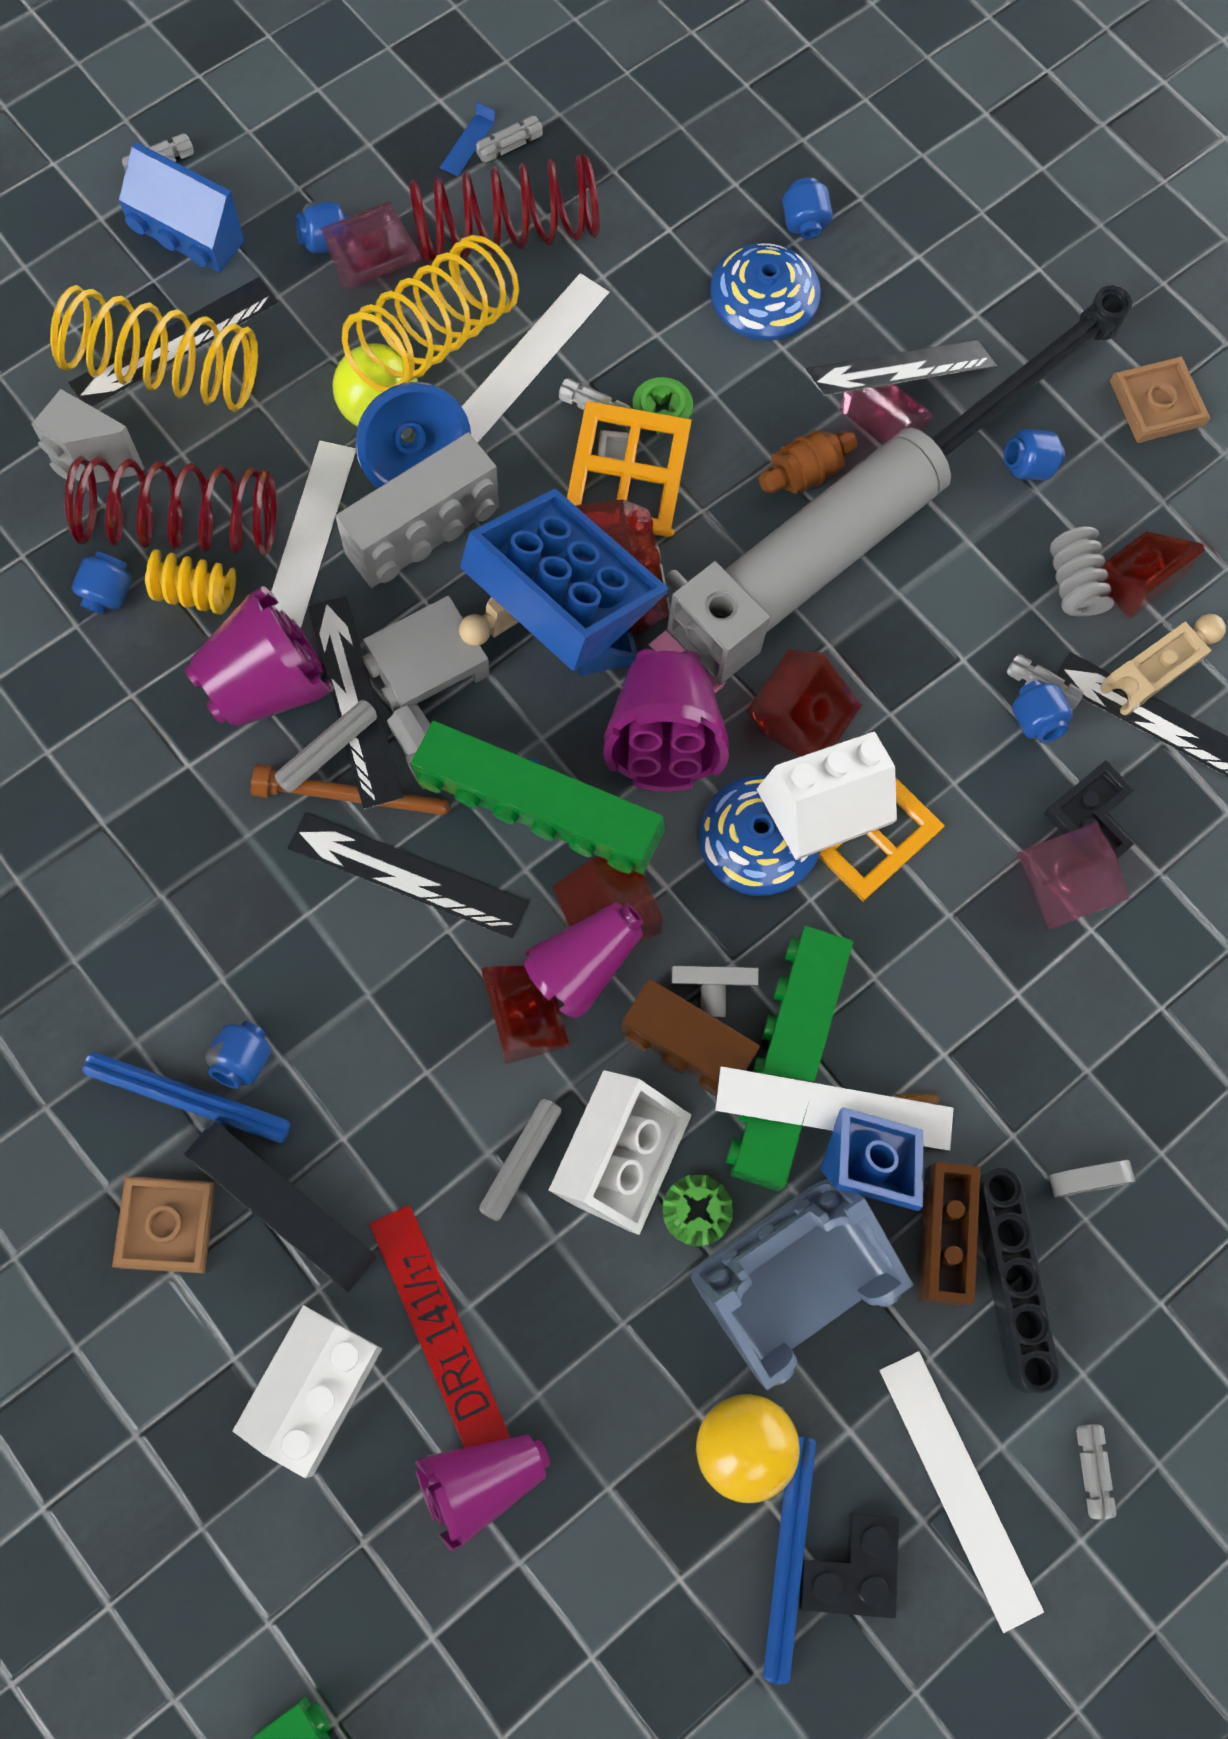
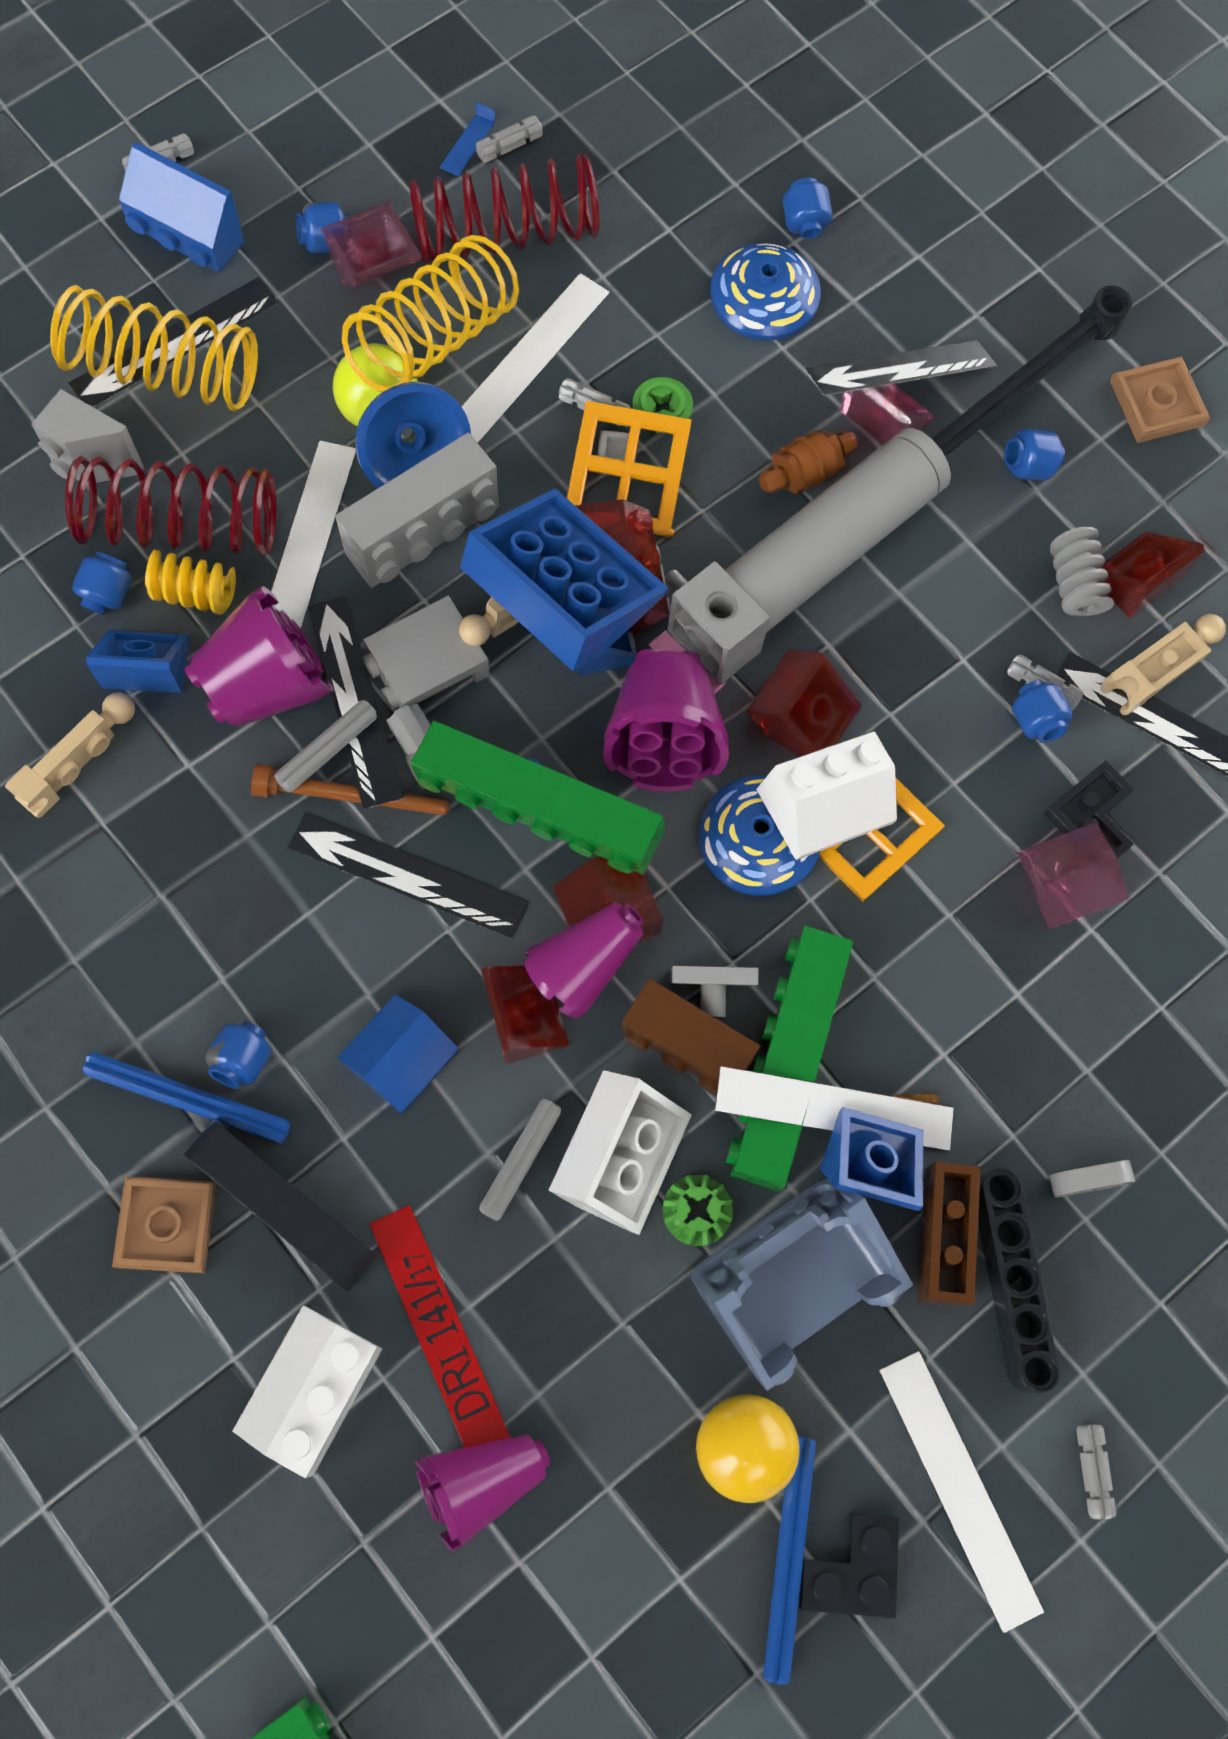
none -> tan plate [5,692,135,818]
none -> blue slope [86,629,190,693]
none -> blue slope [337,994,459,1115]

